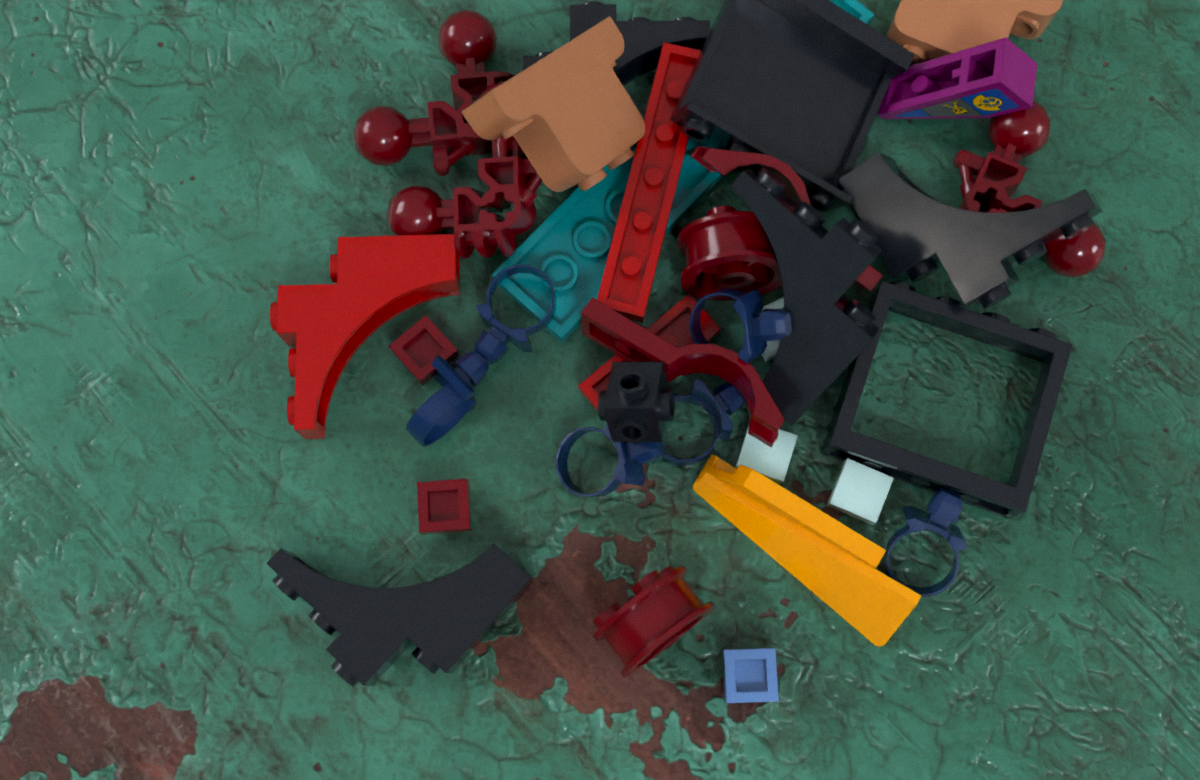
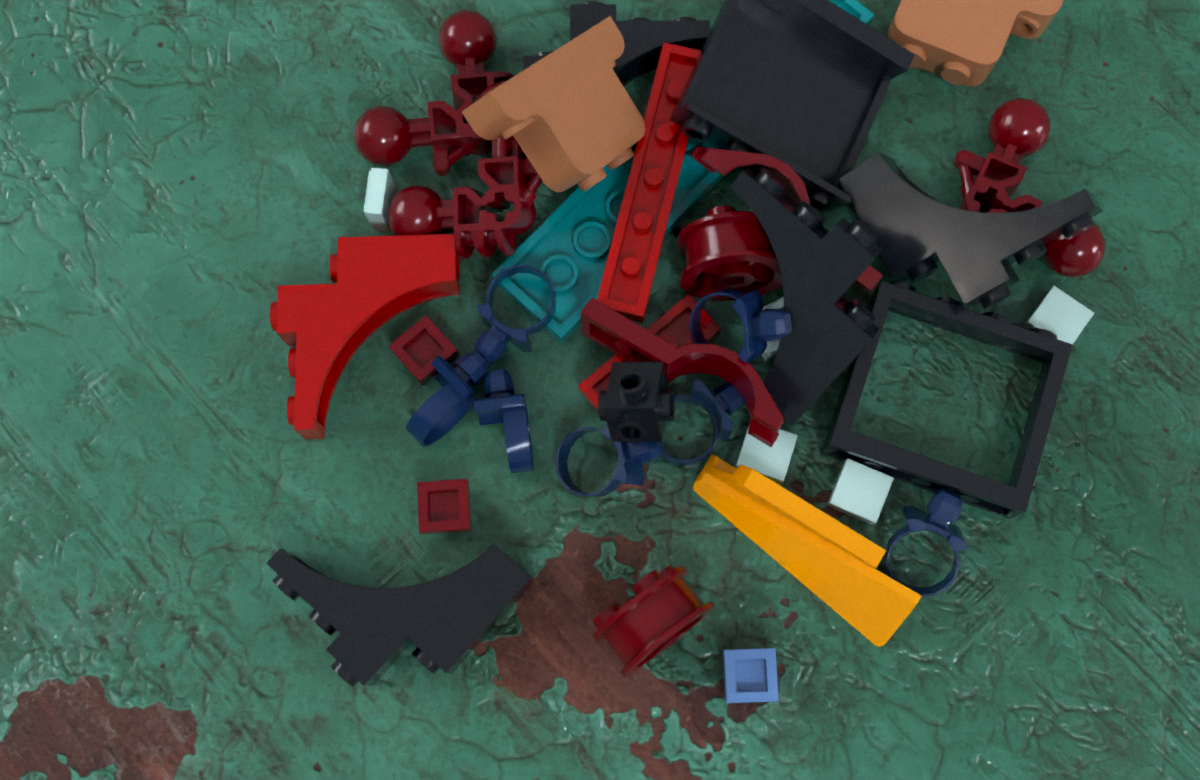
magenta slope [878,37,1037,119] -> none
none -> light aqua tile [363,168,395,231]
none -> dark blue piece [473,369,534,473]
none -> light aqua tile [1022,286,1094,345]

